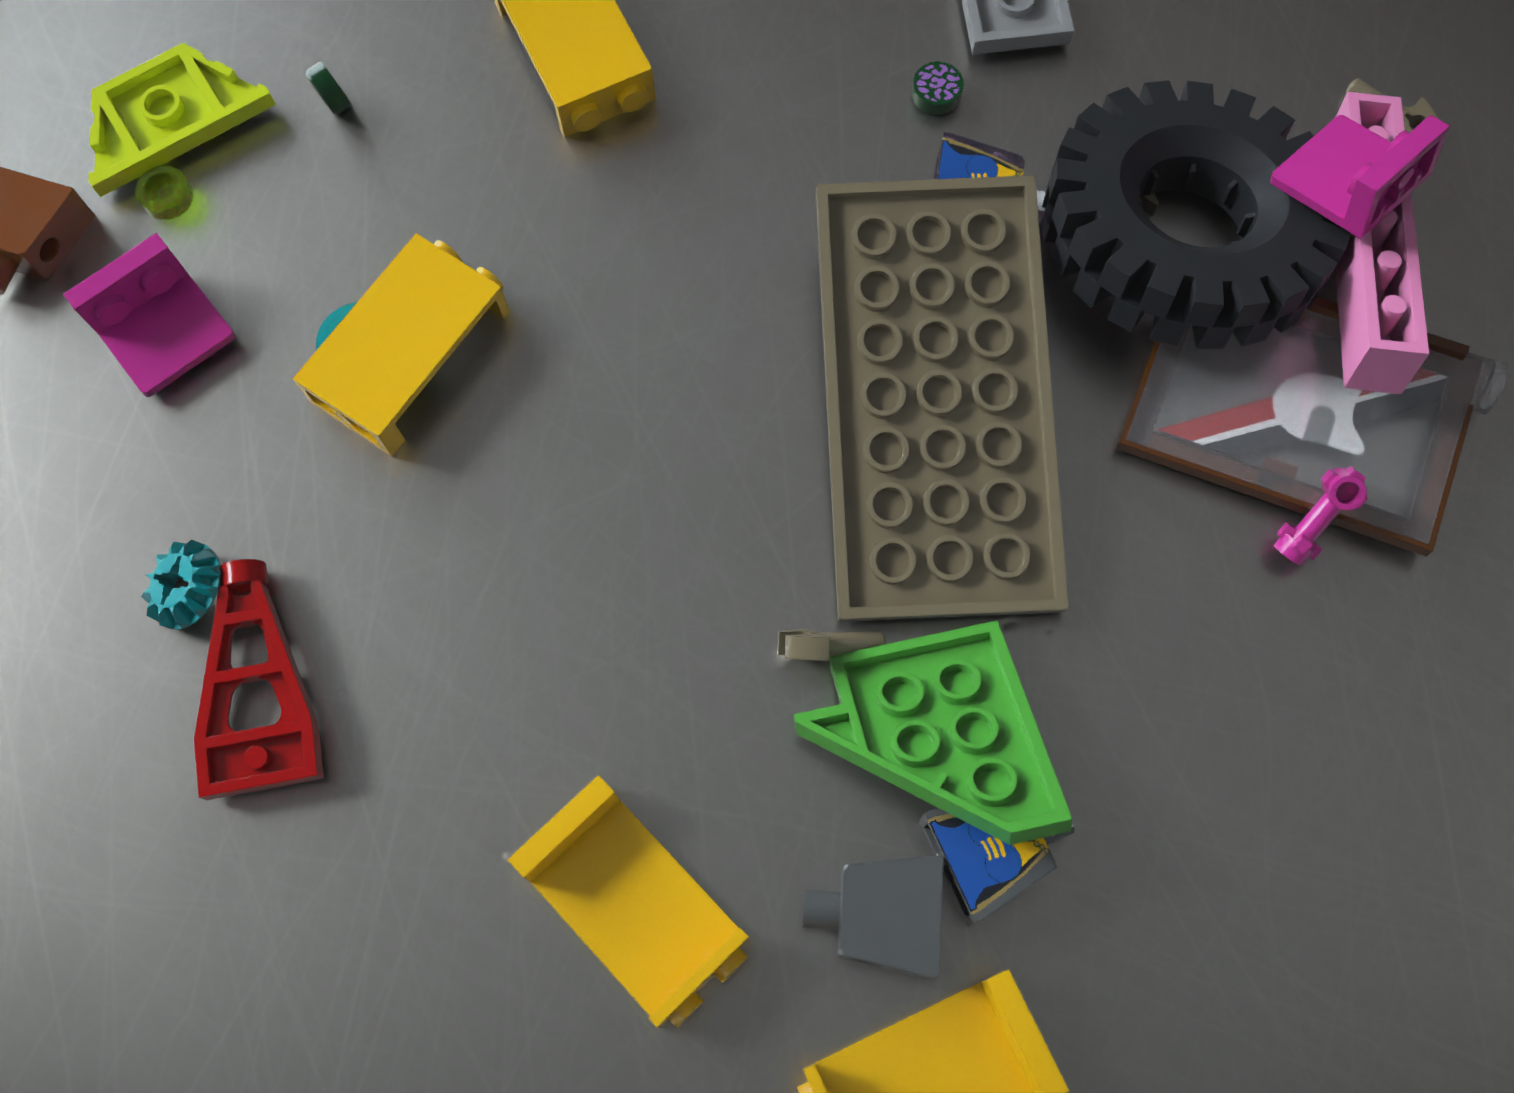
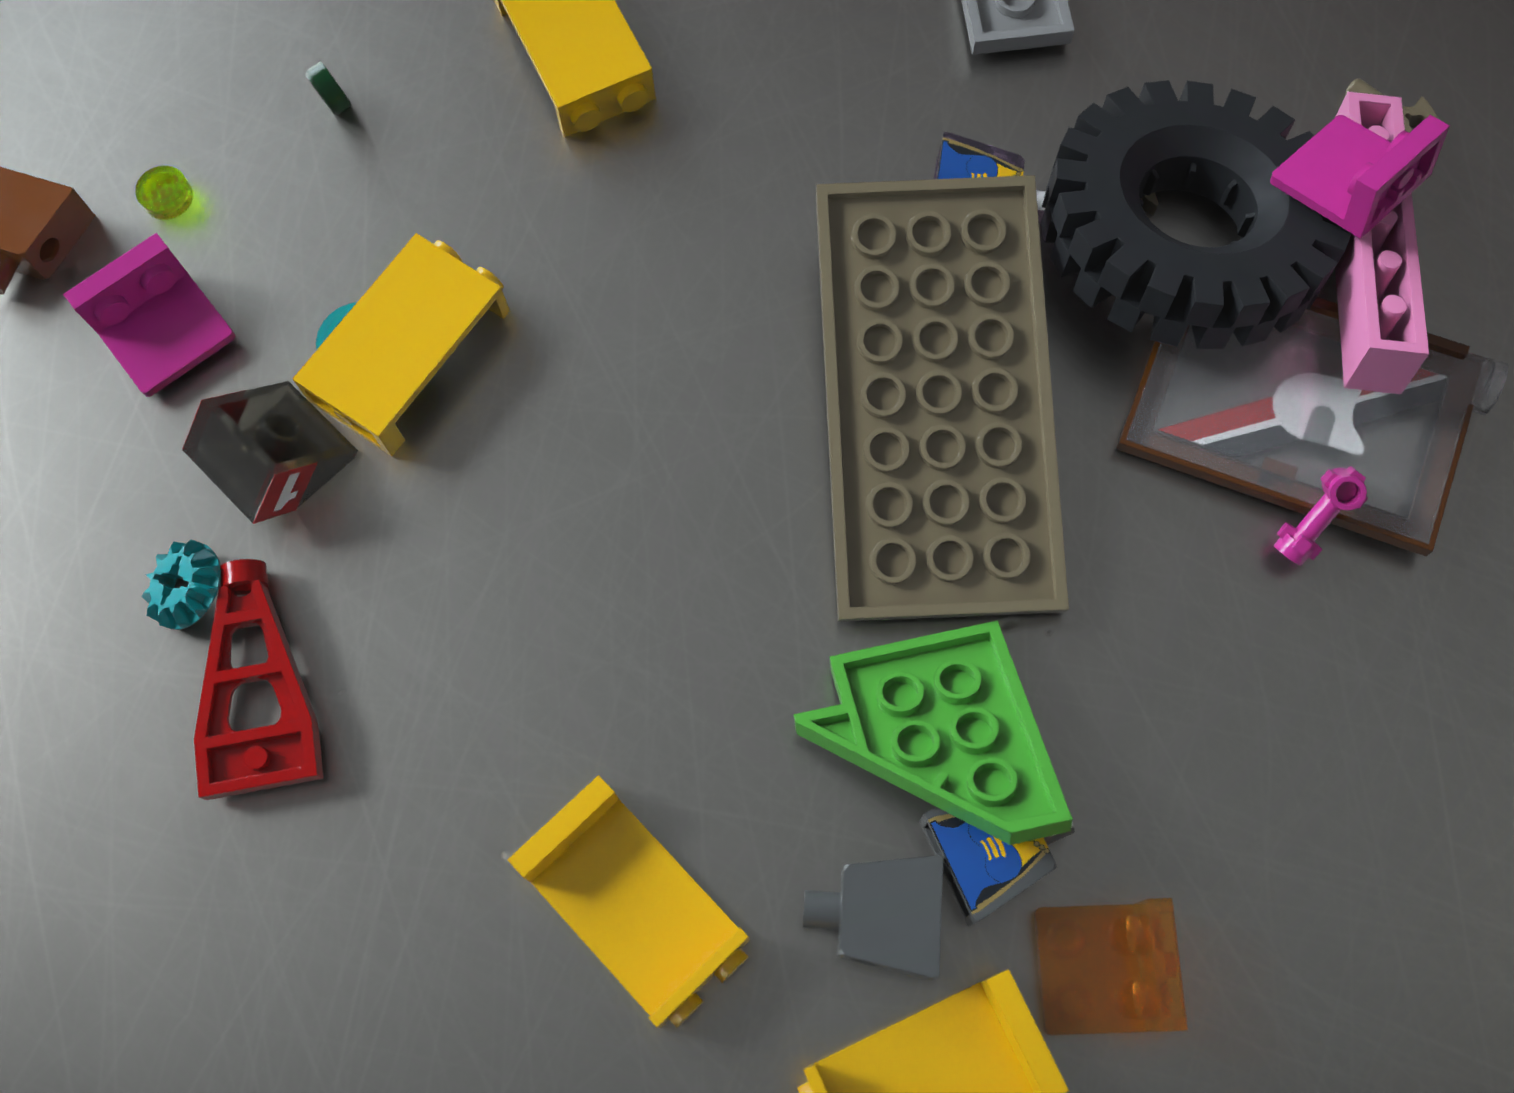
neon yellow wing [88,43,276,197] -> none
dark tan bar [778,628,886,661] -> none
dark green tile [911,61,964,115] -> none
none -> clear smoke slope [182,381,358,524]
none -> clear orange bracket [1034,898,1188,1035]

